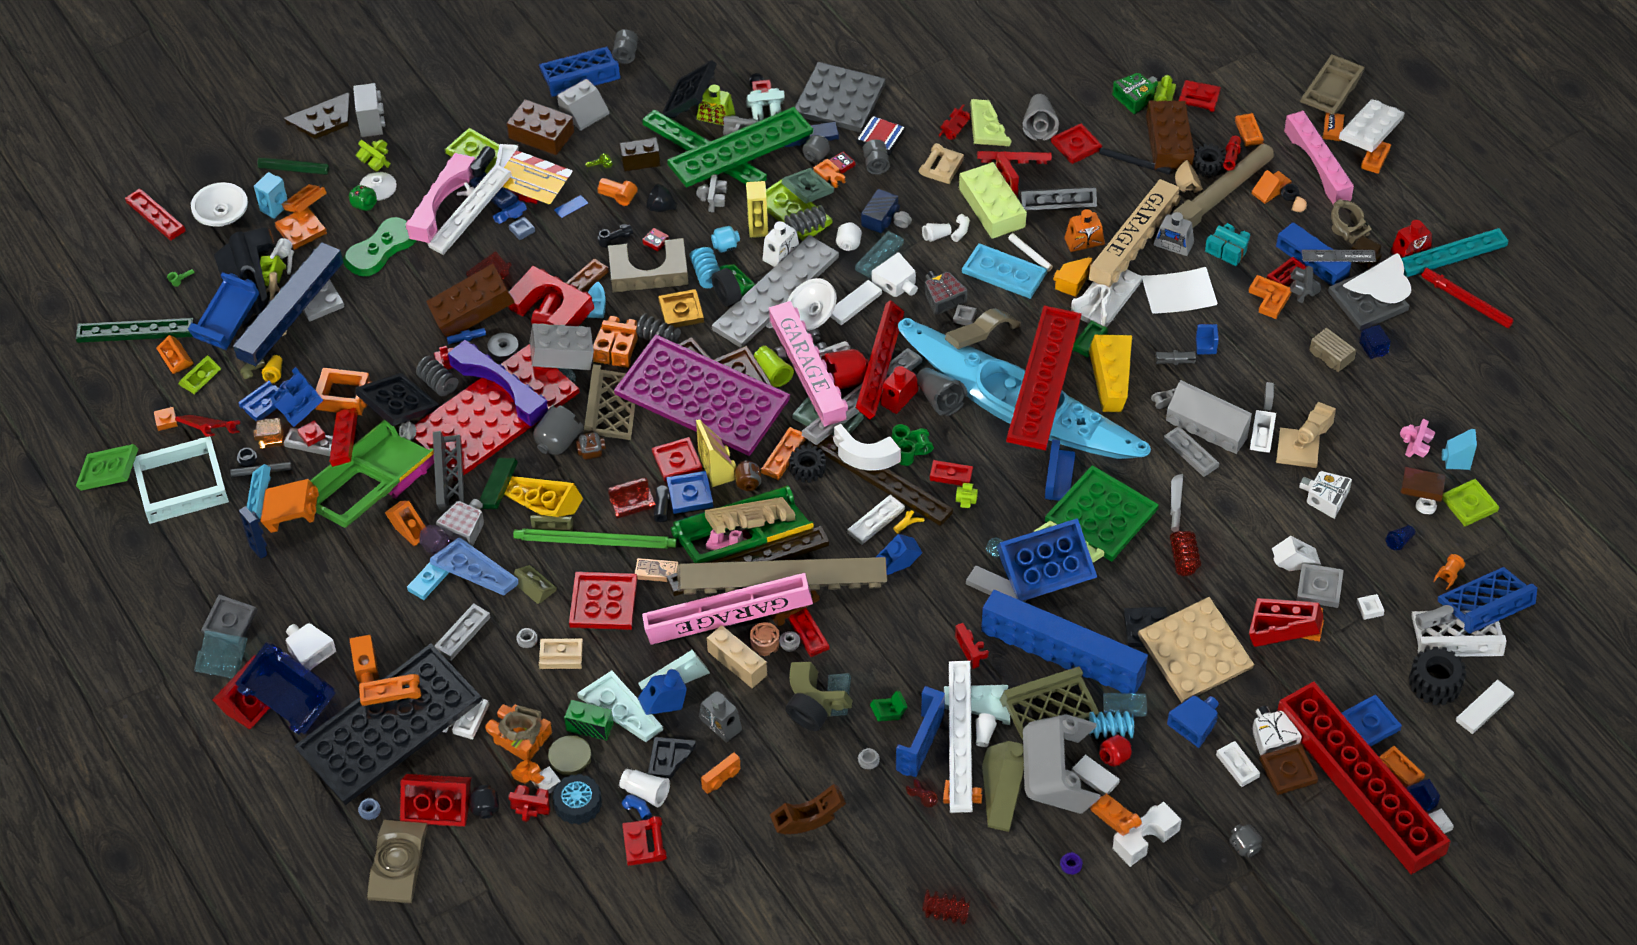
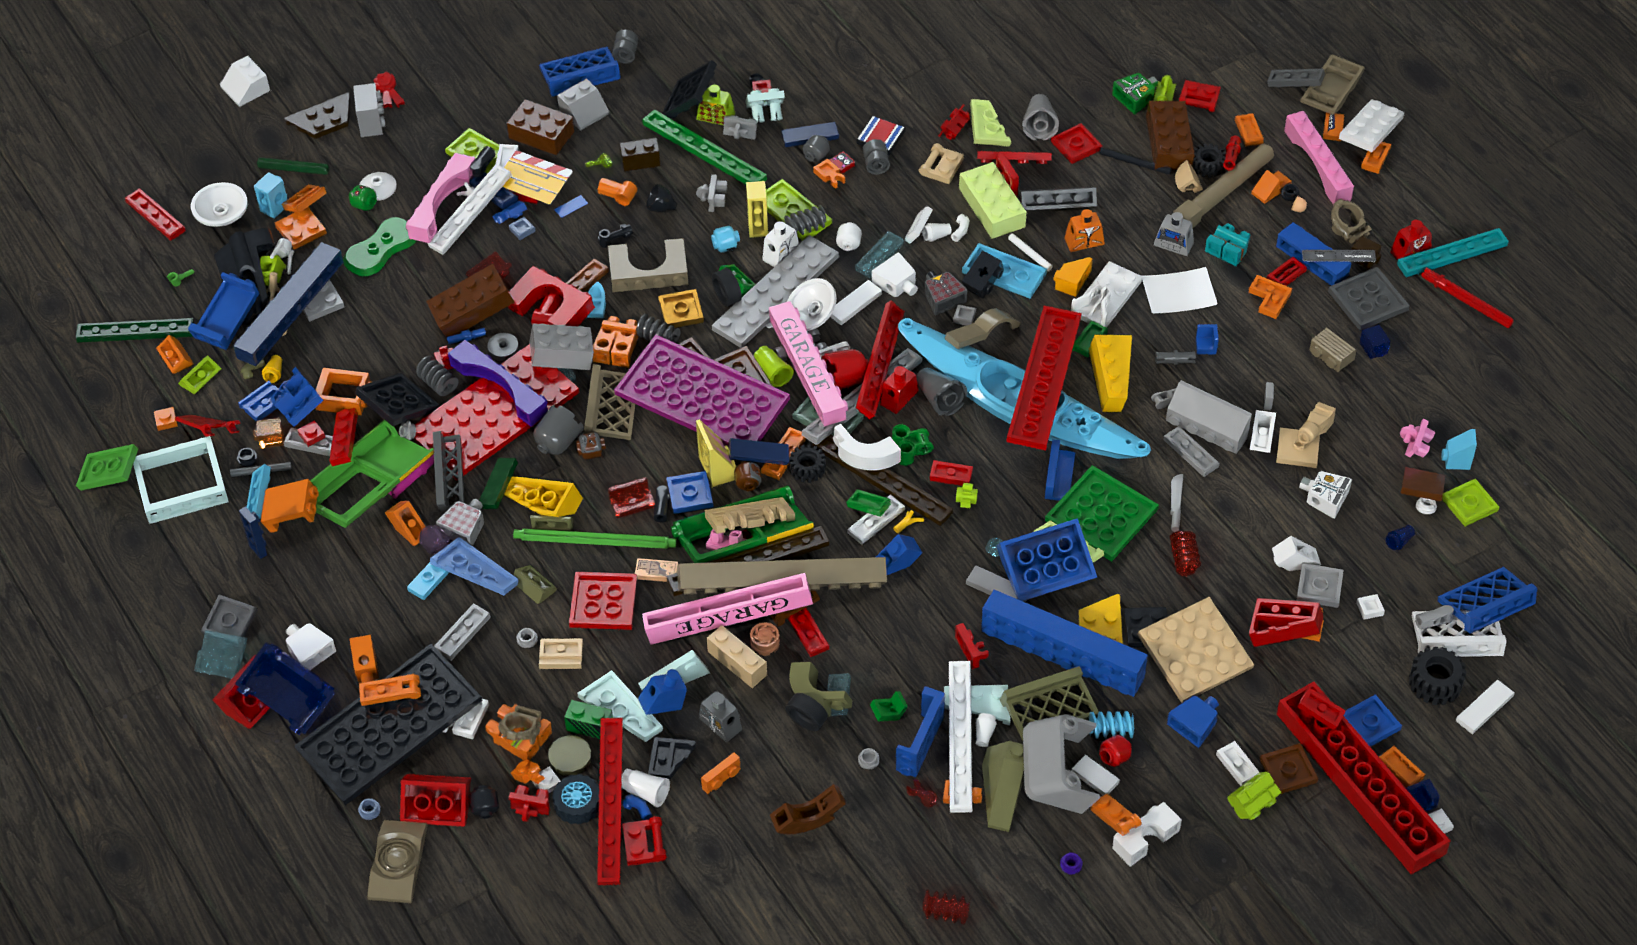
lime hips [356,140,391,172] -> none
tile [642,228,669,251] -> none
plate [652,437,703,482] -> none
green plate [668,107,813,188] -> none
medium azure piece [690,247,720,288] -> none
light grey plate [779,631,800,652] -> none
sand green piece [782,168,834,204] -> none
dark grey plate [795,62,886,132] -> none
dark blue brick [861,189,900,234] -> none
light grey plate [893,211,912,228] -> none
tan brick [1089,179,1180,288] -> none
clear light blue plate [1103,693,1147,716] -> none
dark grey head [1230,824,1263,858] -> none
white torso [1253,706,1302,755] -> none
dark grey hips [1290,266,1321,303] -> none
white sticker [1343,253,1411,303] -> none
orange piece [1434,554,1466,590] -> none
none -> white slope [220,56,270,107]
none -> red piece [374,72,405,108]
none -> red plate [597,718,623,885]
none -> dark blue tile [729,438,789,465]
none -> green tile [846,489,892,517]
none -> white tile [905,206,933,244]
none -> black brick [962,250,1004,299]
none -> yellow wing [1078,594,1123,644]
none -> lime brick [1227,772,1281,820]
none -> dark grey plate [1267,69,1325,87]
none -> red plate [1298,687,1345,730]

